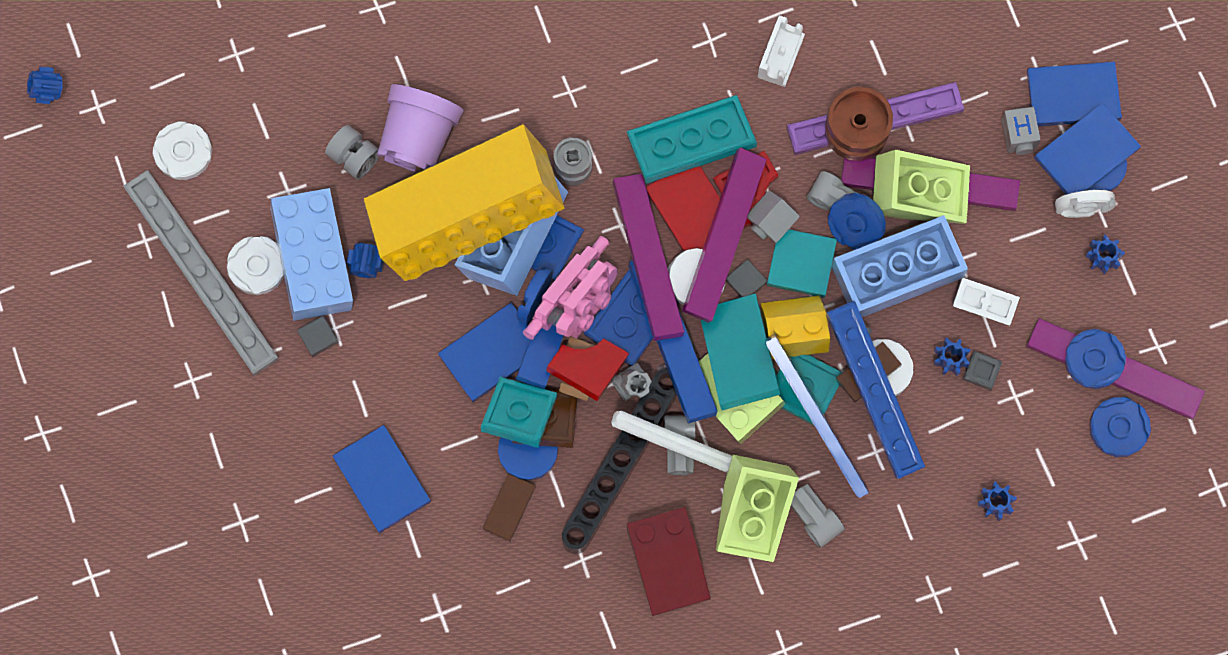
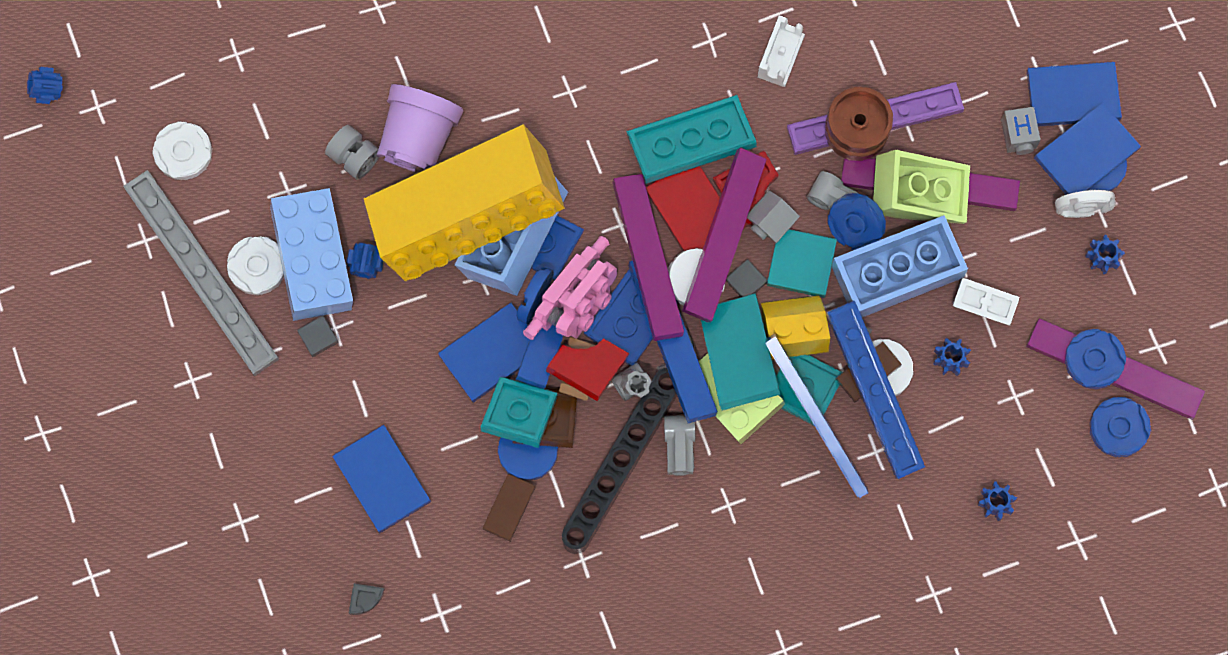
light grey wheel [554,137,592,186] -> none
white axle [611,411,732,473] -> none
dark red slope [627,507,711,616] -> none
yellowish green slope [716,455,799,562] -> none
light grey piece [791,484,845,548] -> none
dark grey tile [963,351,1002,391] -> none
none -> dark grey tile [349,583,385,615]

